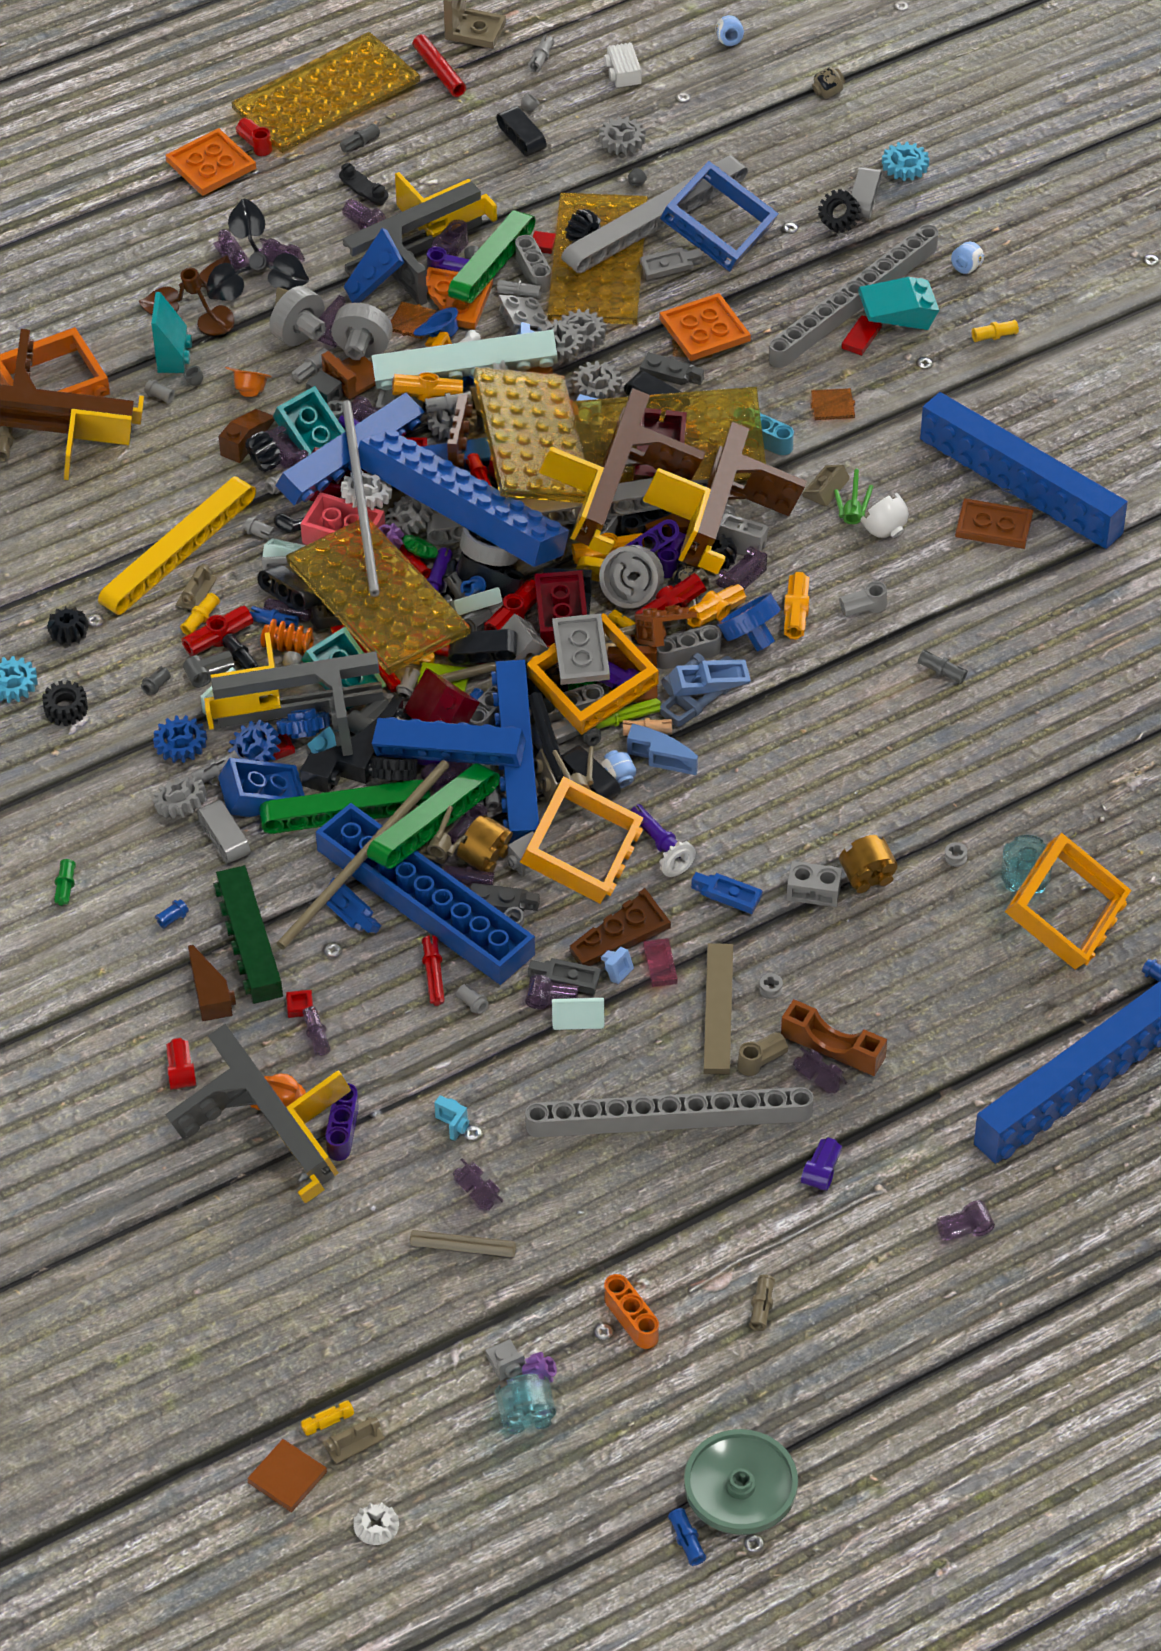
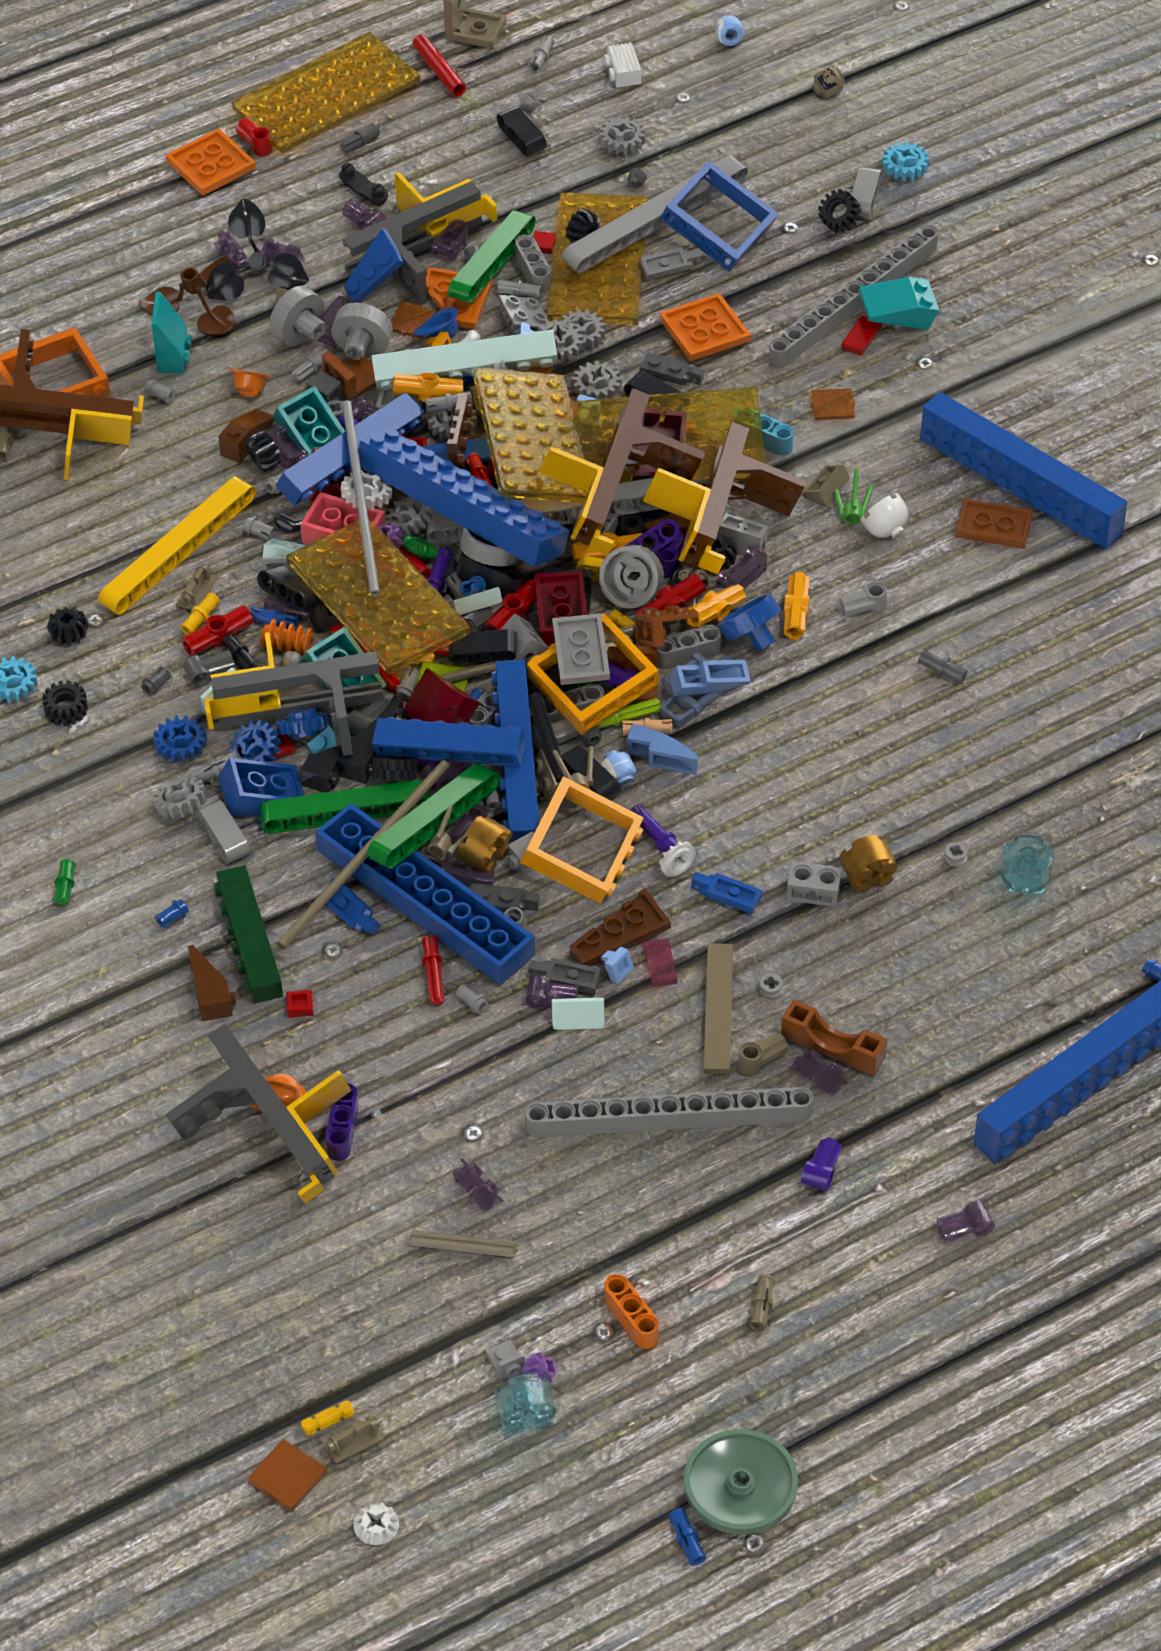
red piece [166,1038,197,1090] -> none
dark grey hinge [183,366,203,386] -> none
clear purple axle [303,1006,331,1056] -> none
dark purple piece [426,247,470,272] -> none
medium azure bracket [434,1095,469,1141] -> none
light blue head [951,241,984,274] -> none
yellow pin [971,320,1019,342] -> none
light orange window [1005,832,1131,970] -> none

